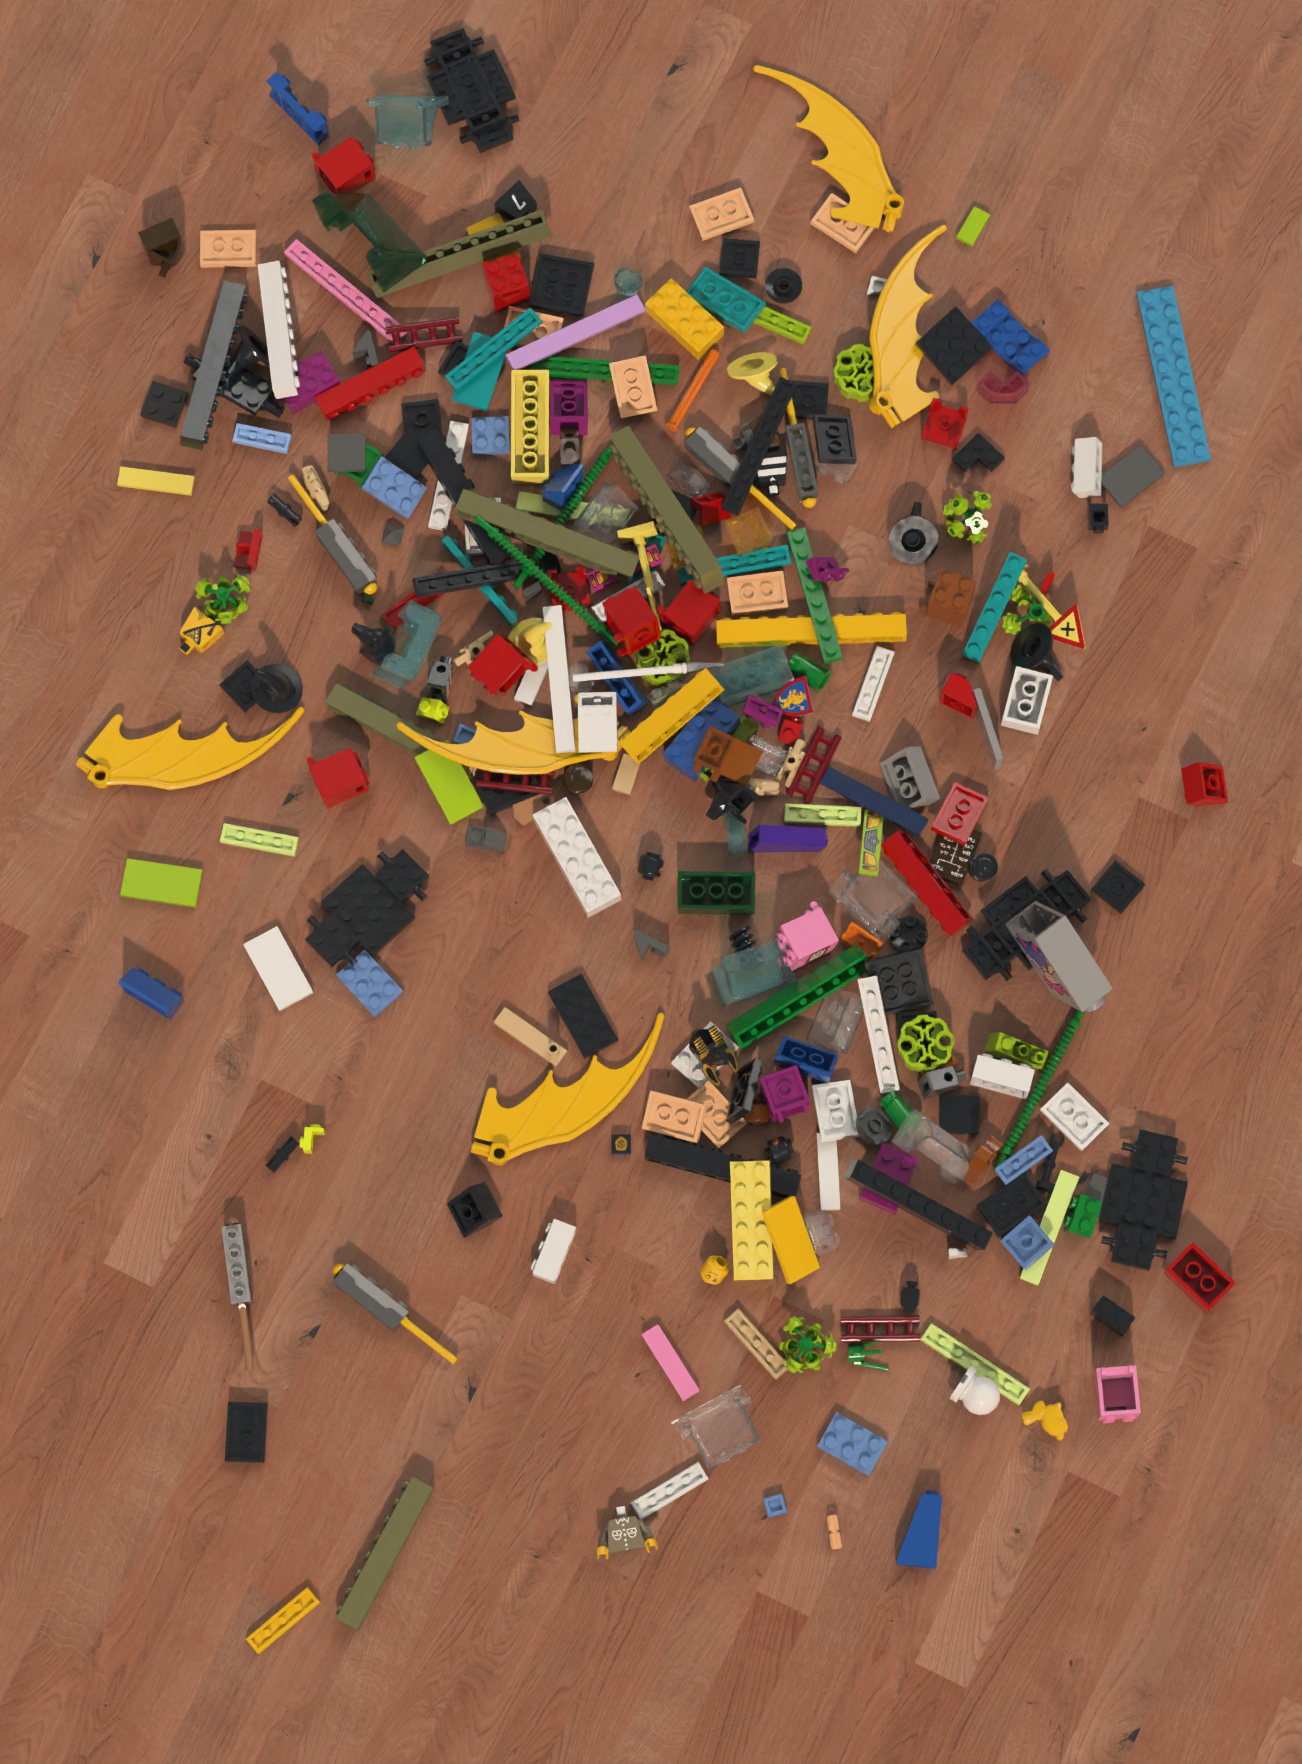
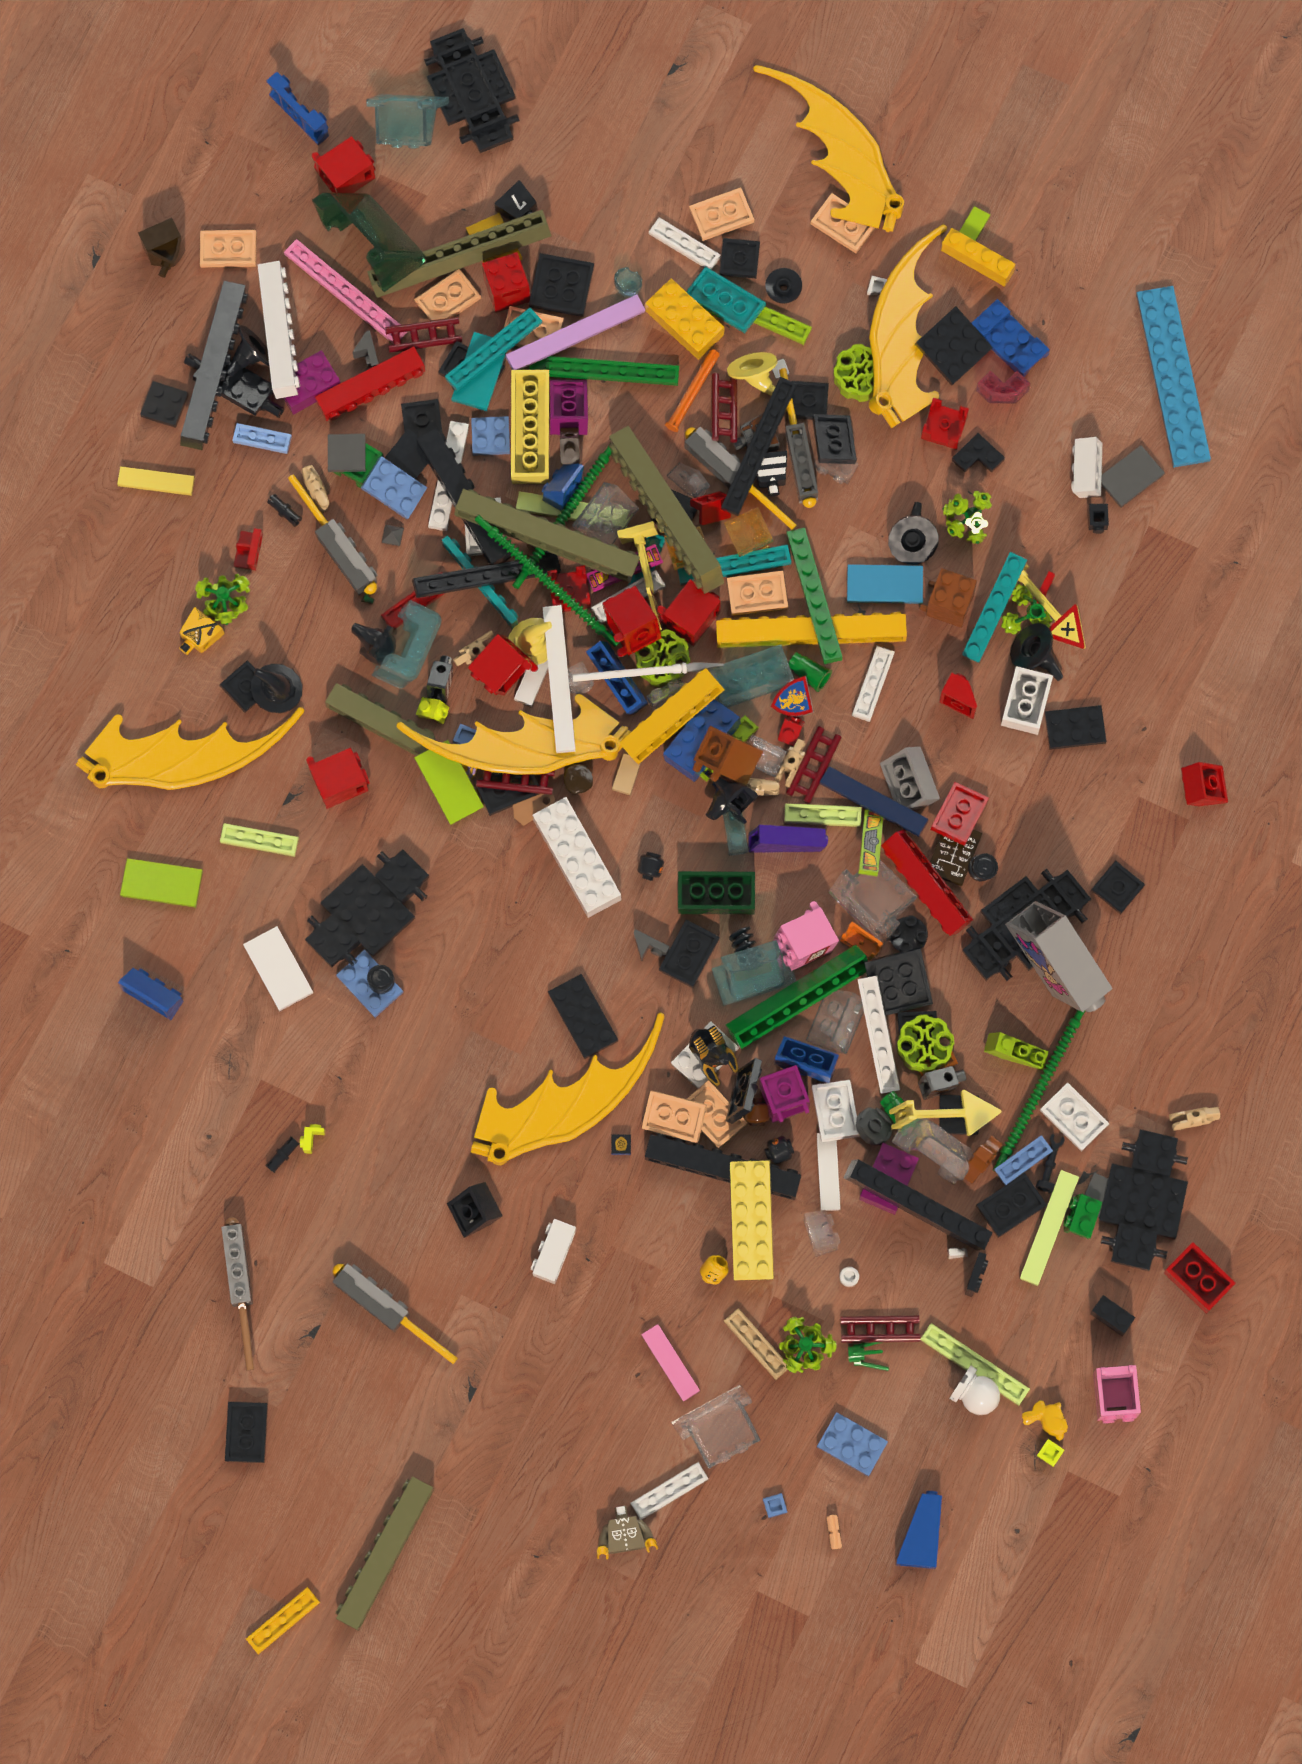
dark grey slope [465,826,507,853] -> none
tan piece [494,1007,568,1068] -> none
dark grey tile [522,582,542,602] -> none
white slope [578,692,617,753] -> none
light nougat plate [609,355,658,418] -> none
magenta tile [742,694,783,729] -> none
yellow tile [762,1196,820,1284] -> none
magenta bracket [806,557,850,582] -> none
black arm [900,1280,920,1311] -> none
white brick [970,1053,1035,1099] -> none
light grey tile [973,688,1003,770] -> none
medium blue plate [1000,1215,1055,1270] -> none
none -> black wheel [367,965,395,994]
none -> light nougat tile [414,269,481,329]
none -> white tile [649,217,721,270]
none -> black plate [659,920,720,988]
none -> dark red bar [712,373,737,443]
none -> white sticker [772,359,789,378]
none -> white tile [839,1267,859,1287]
none -> dark azure tile [847,564,923,604]
none -> light yellow piece [889,1090,1001,1136]
none -> yellow brick [941,228,1016,287]
none -> black plate [965,1252,988,1297]
none -> neon yellow plate [1037,1439,1064,1467]
none -> black plate [1044,705,1107,750]
none -> tan hinge [1169,1107,1220,1131]

